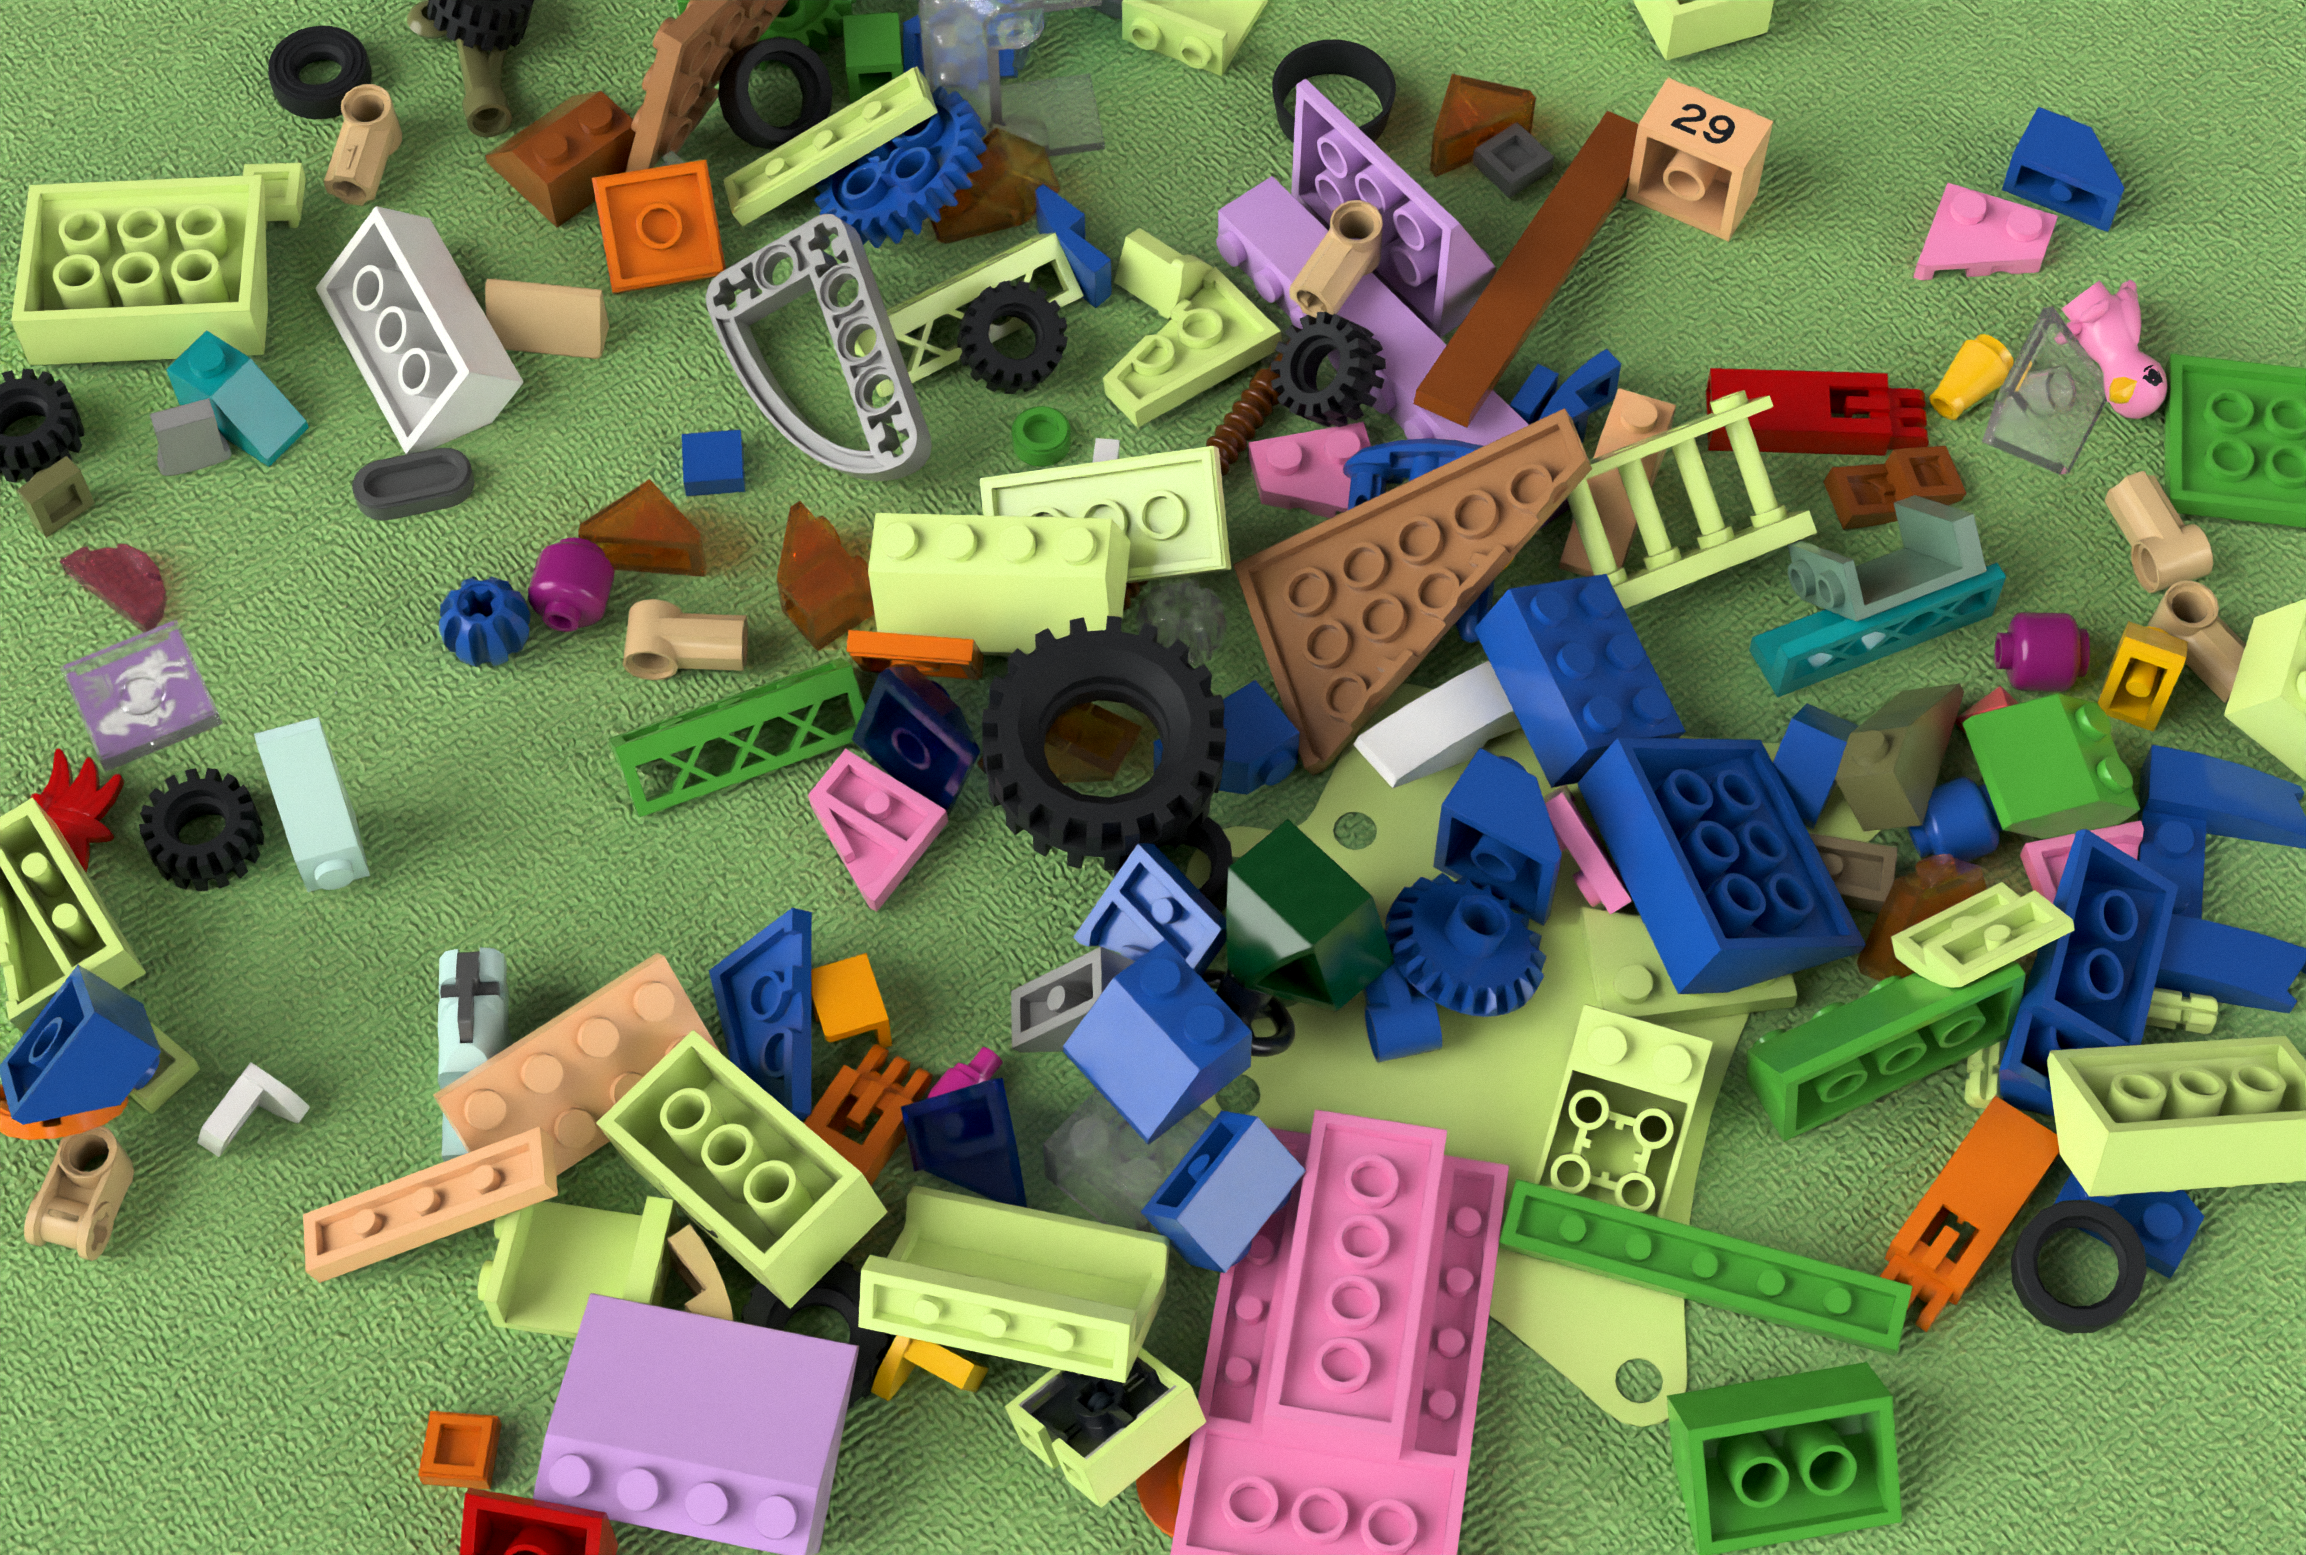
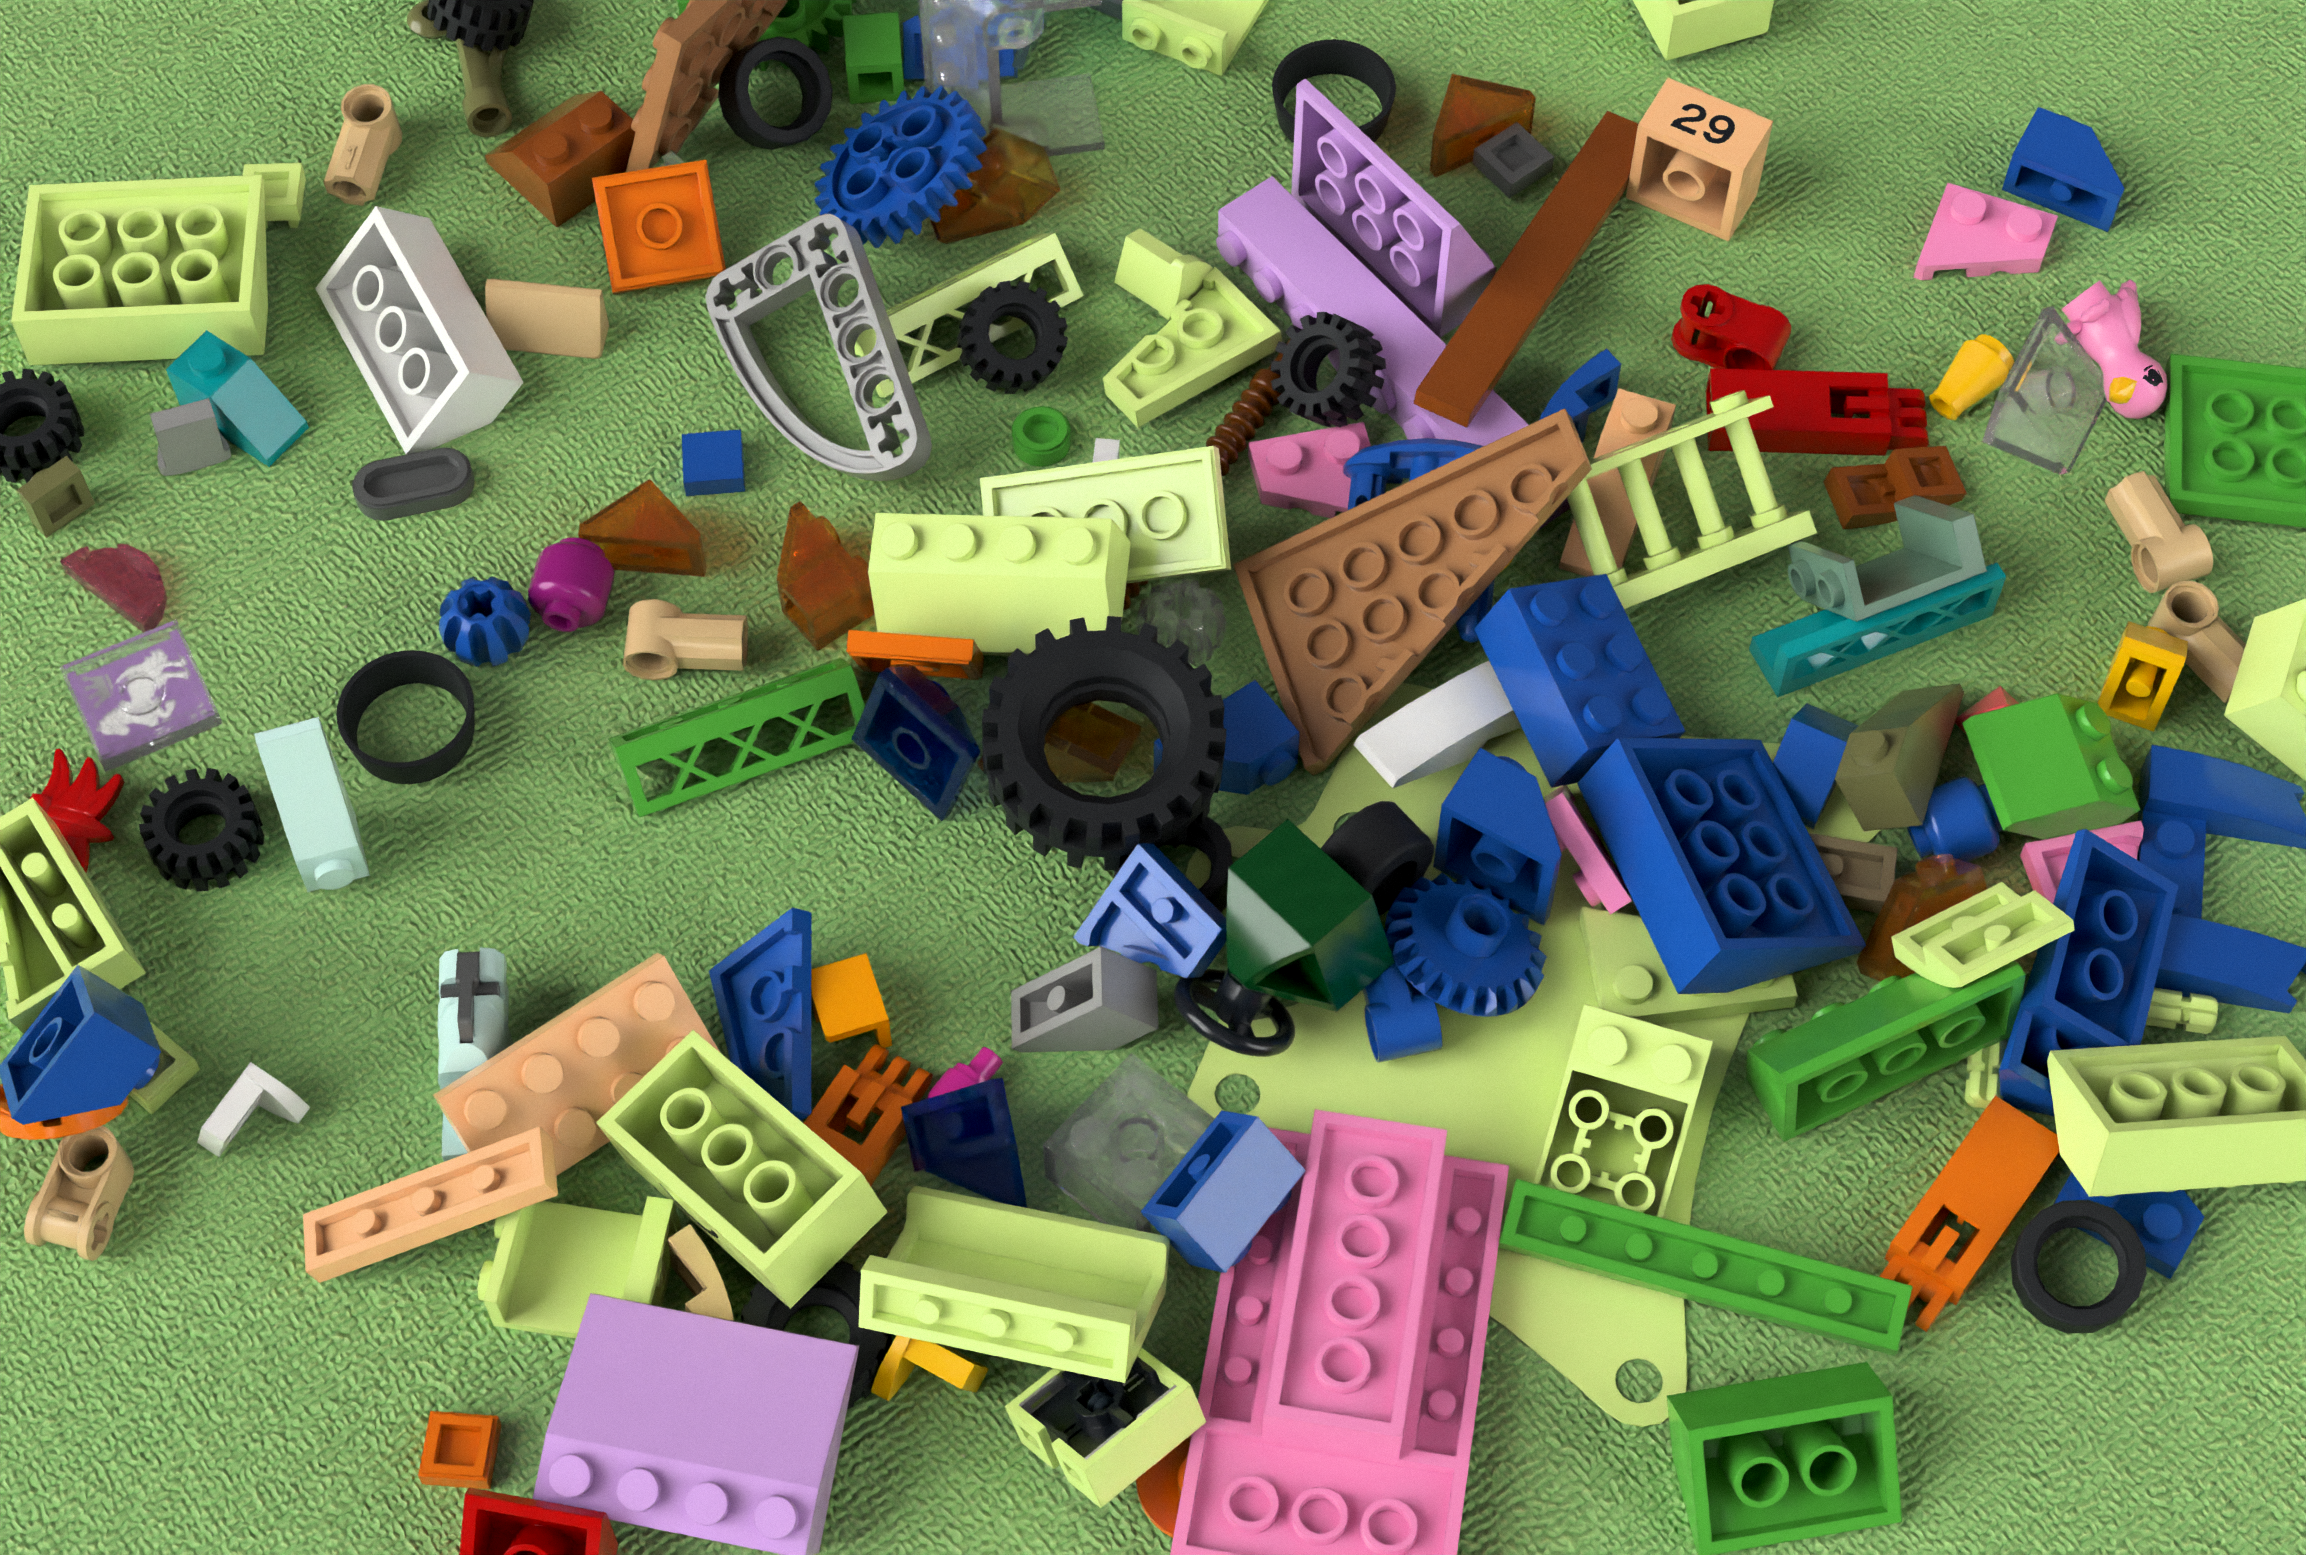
black tyre [268,26,372,119] -> none
yellowish green tile [723,66,938,227] -> none
bright pink wing [808,749,948,912] -> none
blue slope [1035,184,1112,308] -> none
blue slope [1063,940,1252,1145] -> none
tan piece [1289,200,1383,318] -> none
blue tile [1509,364,1559,425] -> none
magenta head [1994,612,2090,692] -> none
none -> black tyre [336,650,475,784]
none -> black tyre [1321,801,1435,916]
none -> red piece [1671,284,1791,370]

